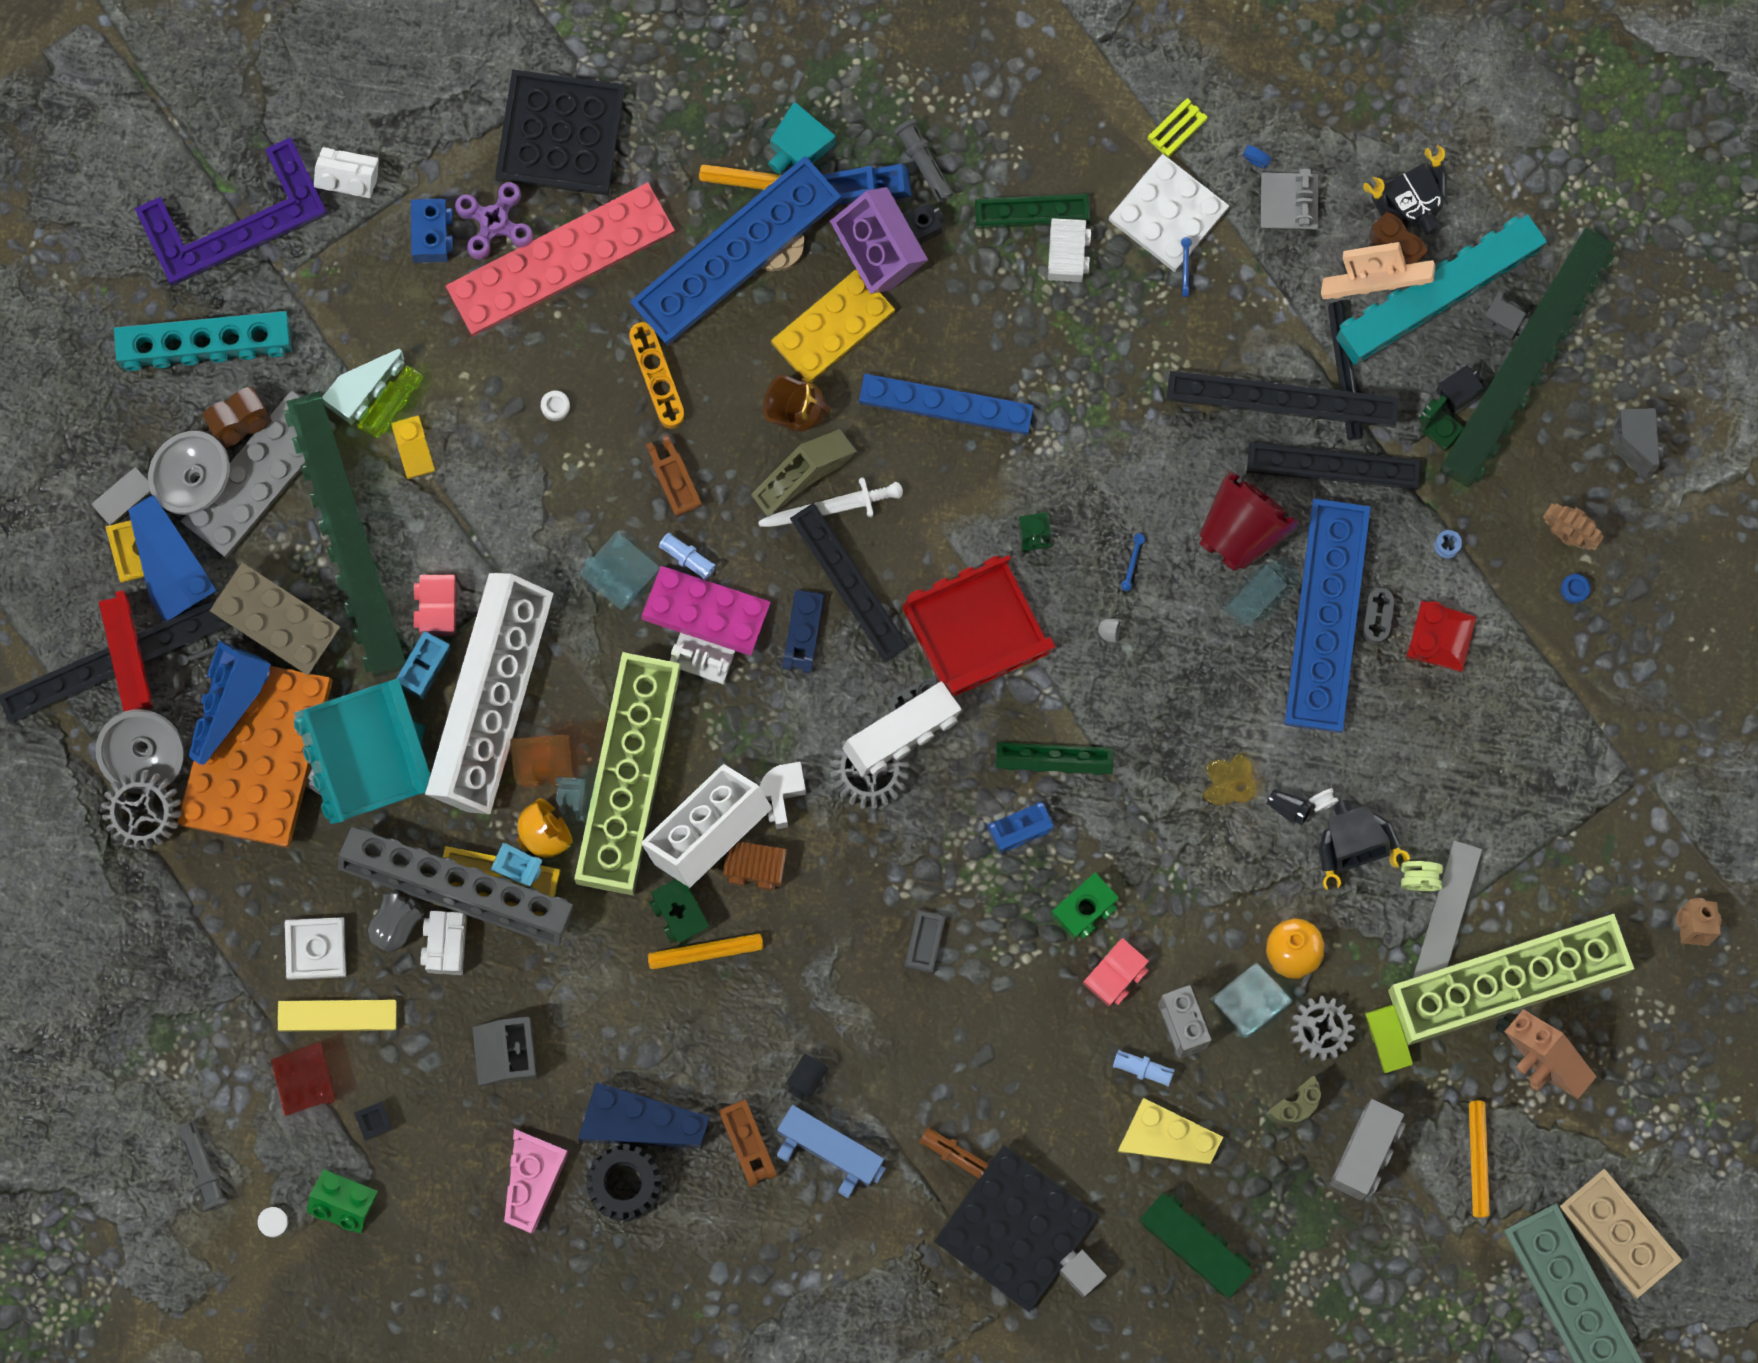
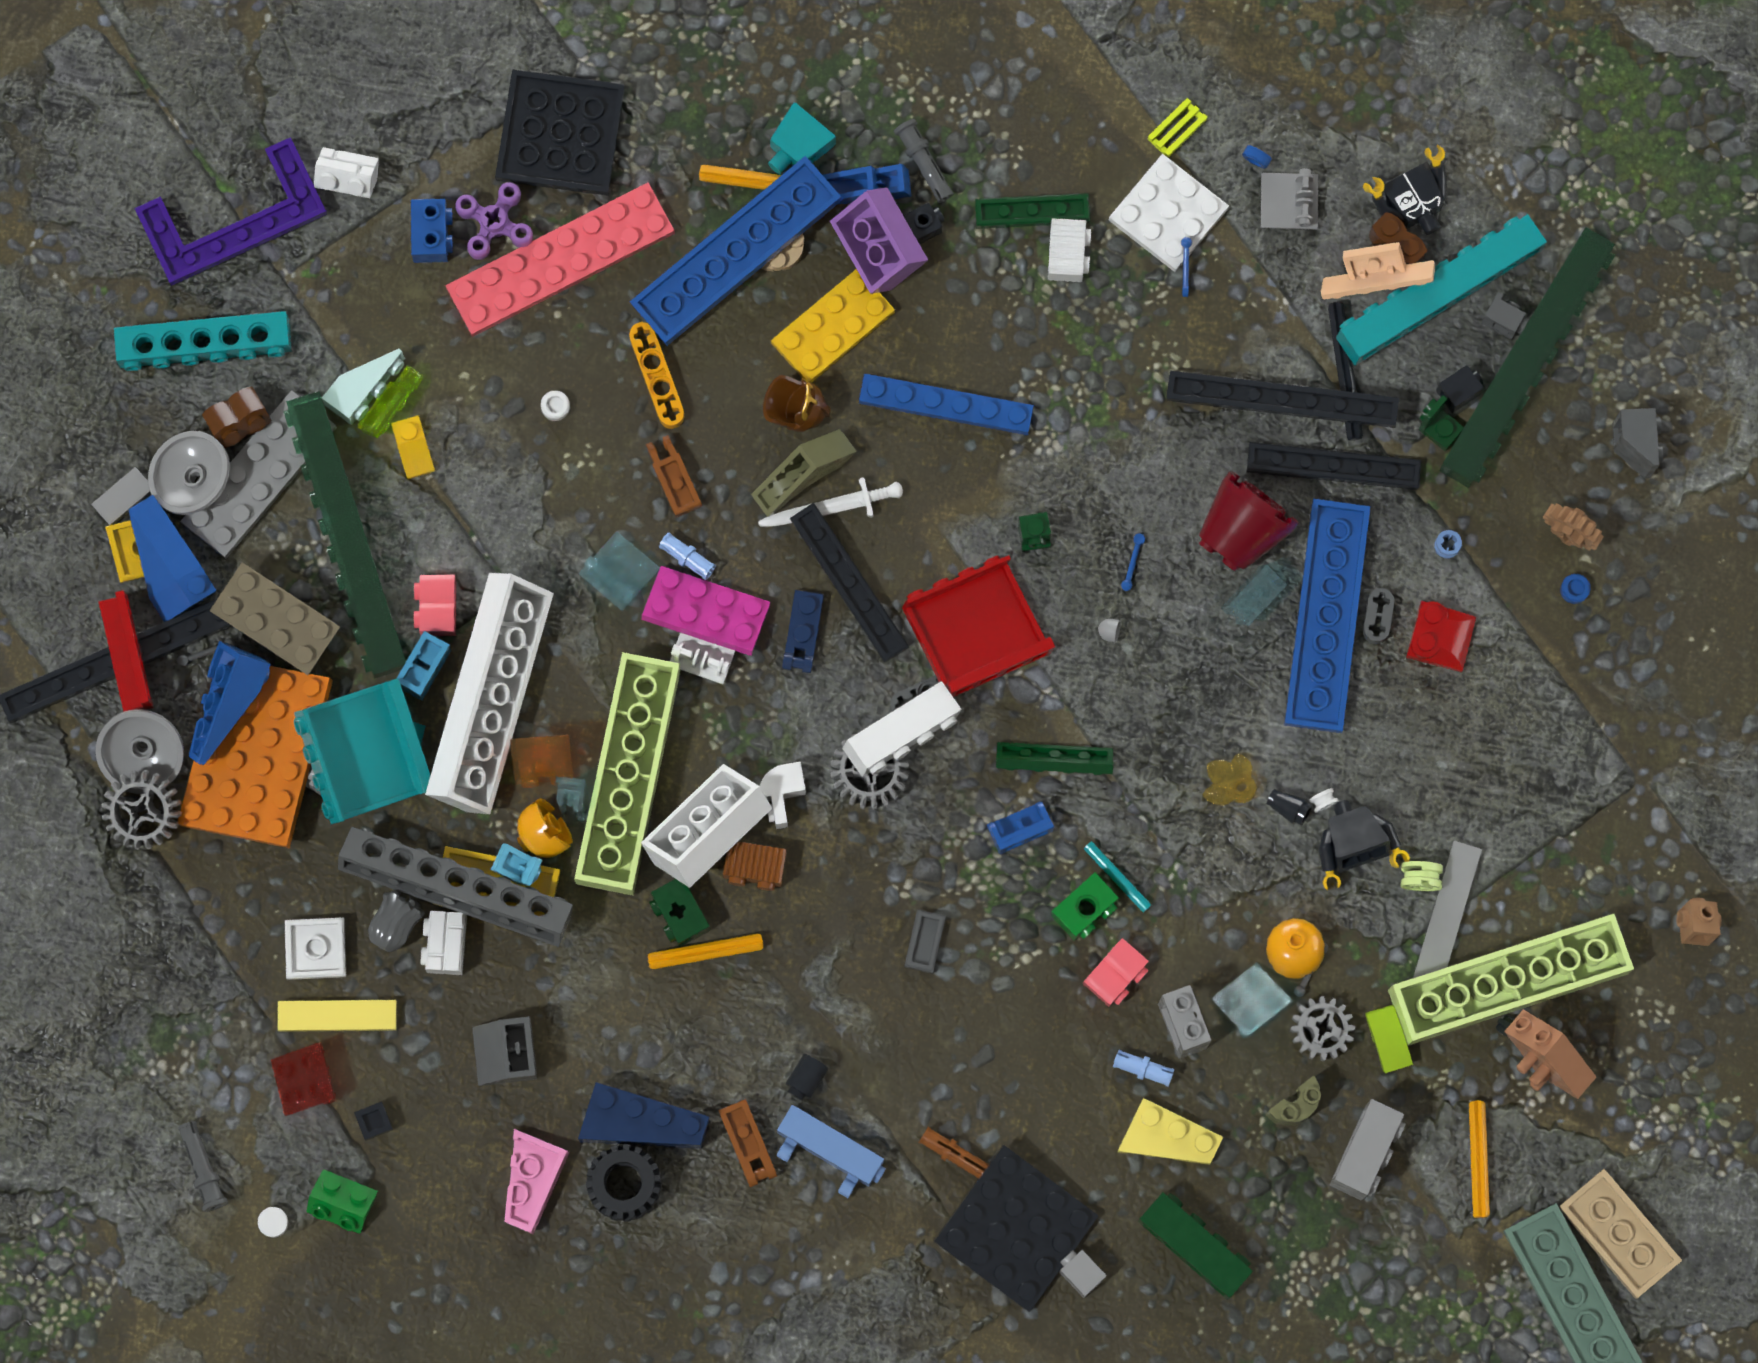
none -> teal bar [1084,841,1152,913]

